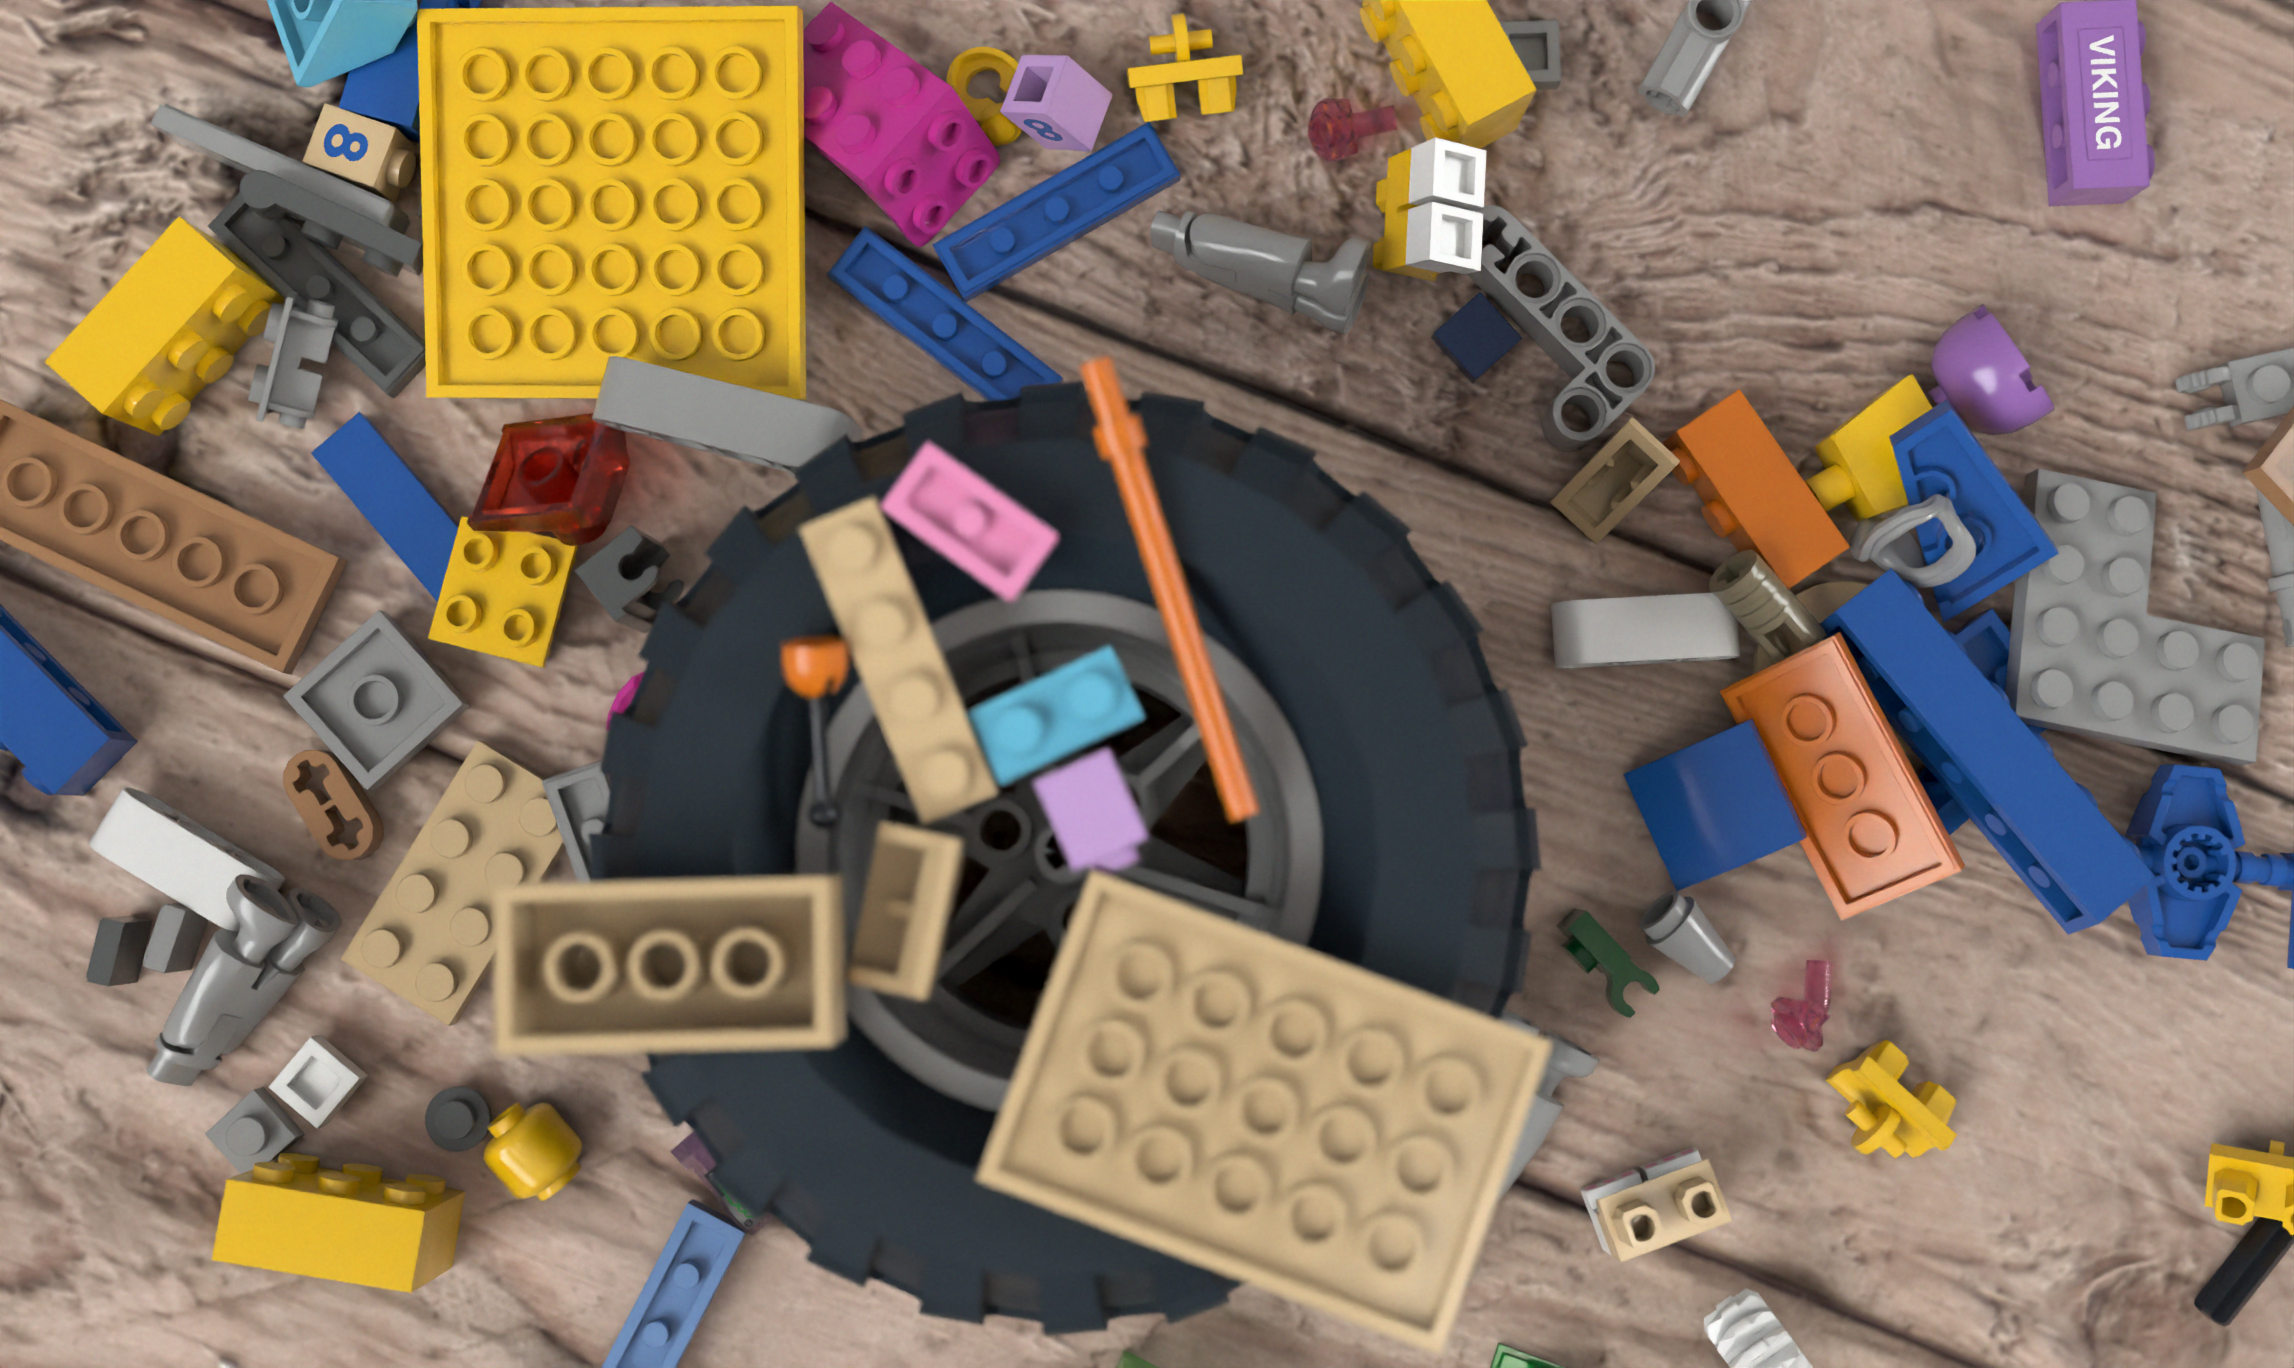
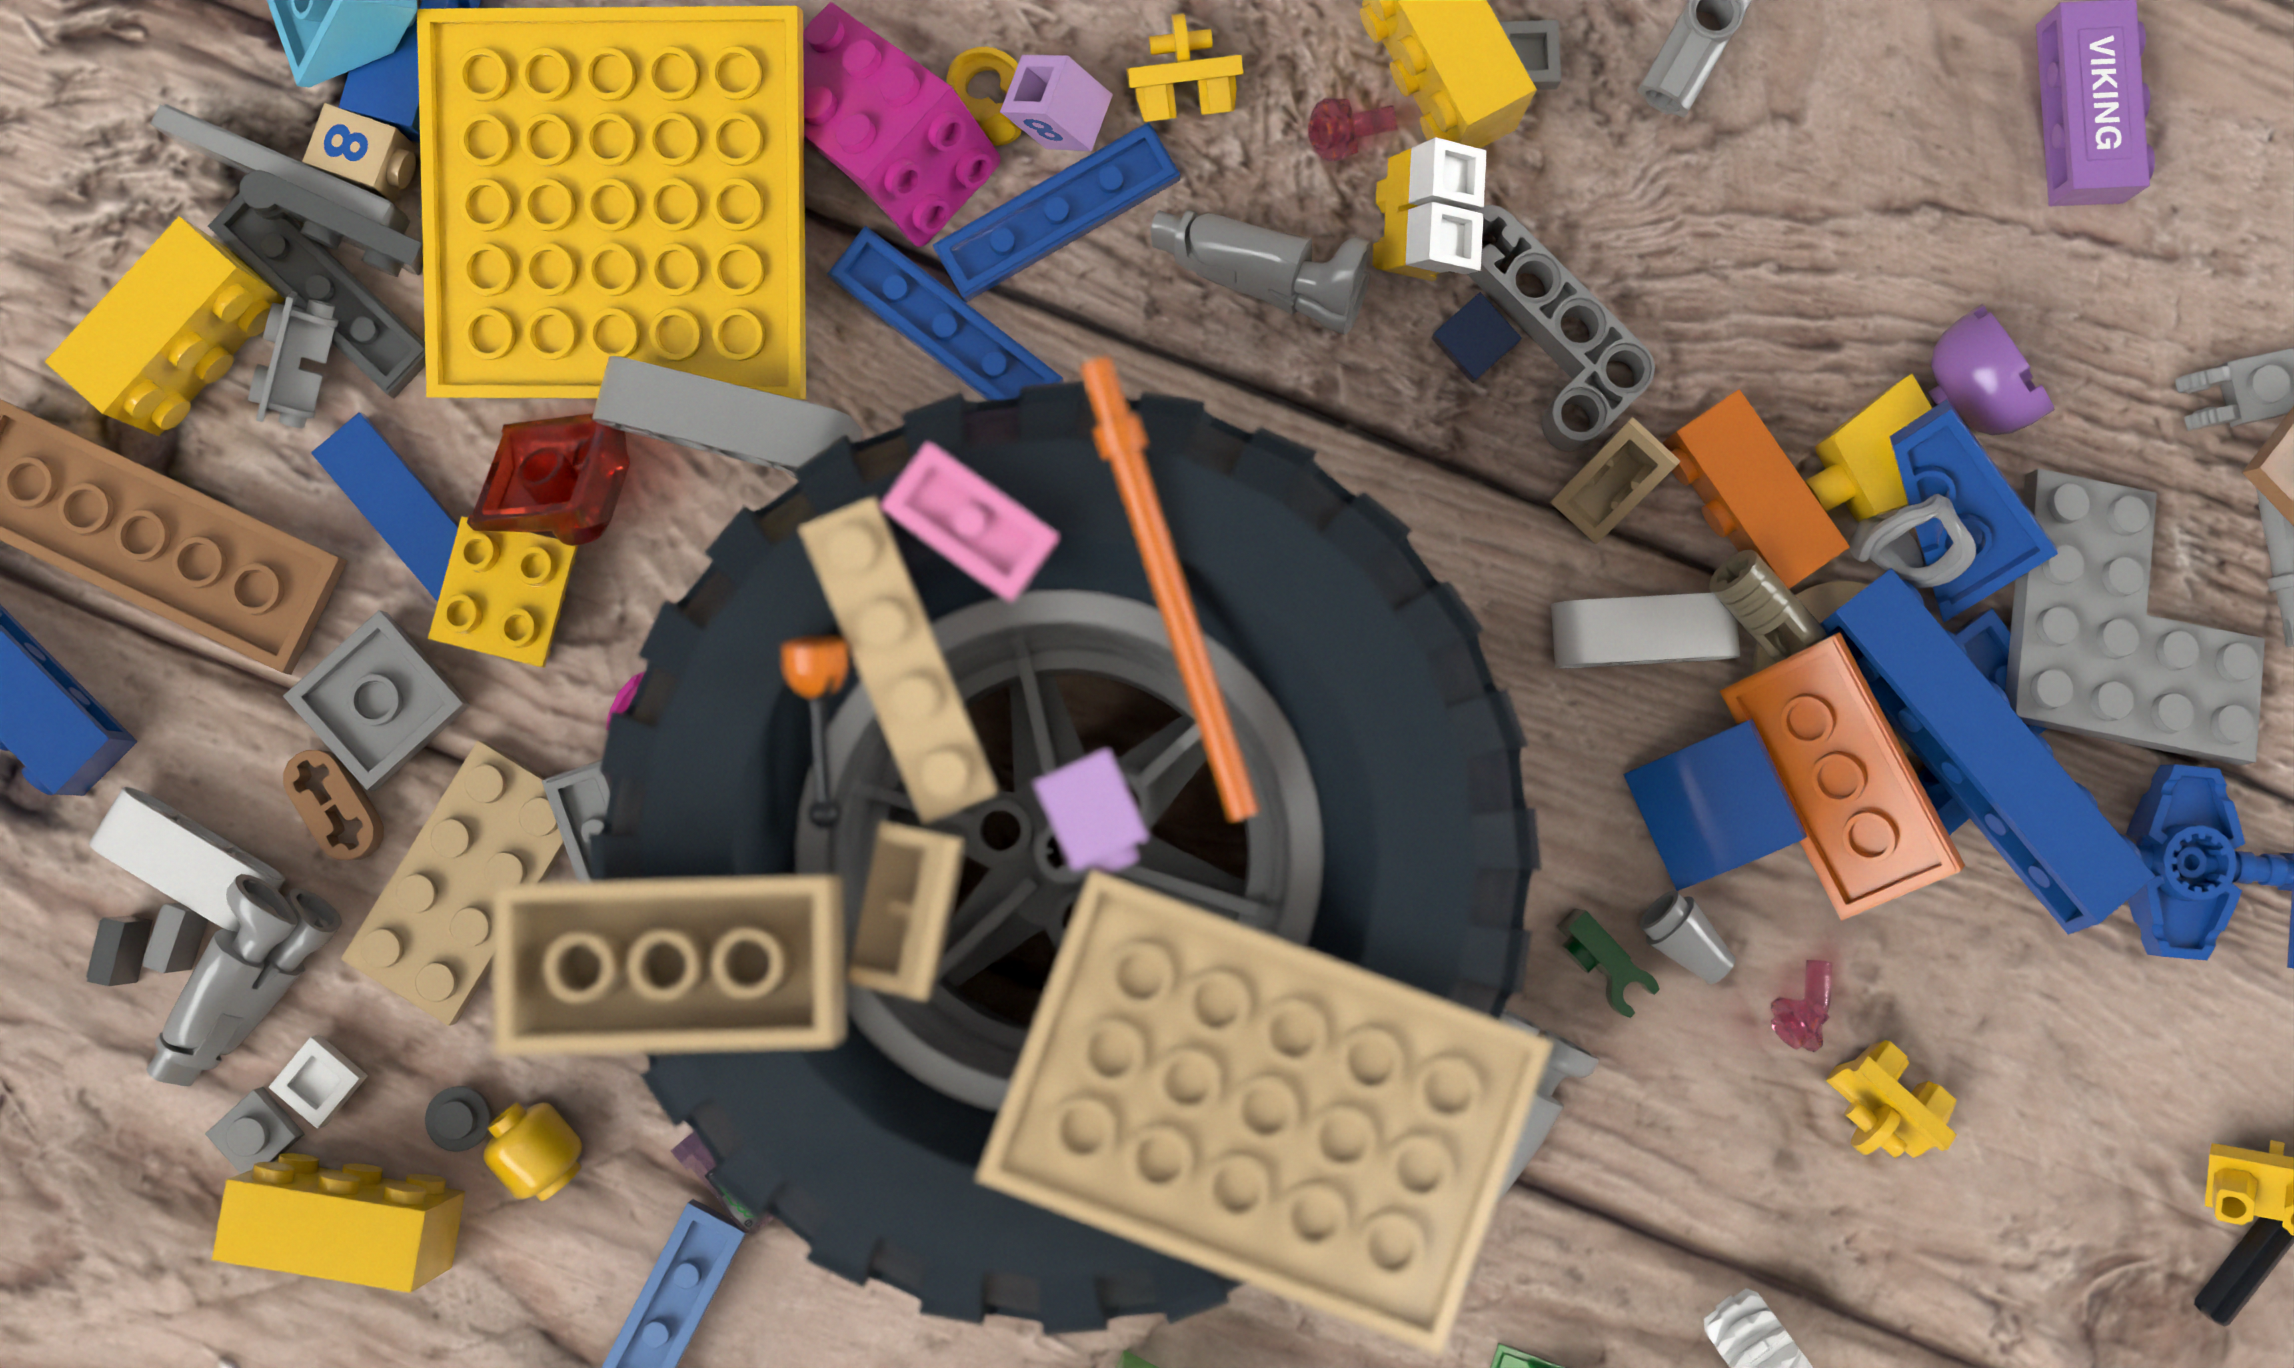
dark grey hinge [575,525,685,634] -> none
medium azure plate [967,645,1144,786] -> none
tan hips [1580,1147,1732,1262] -> none

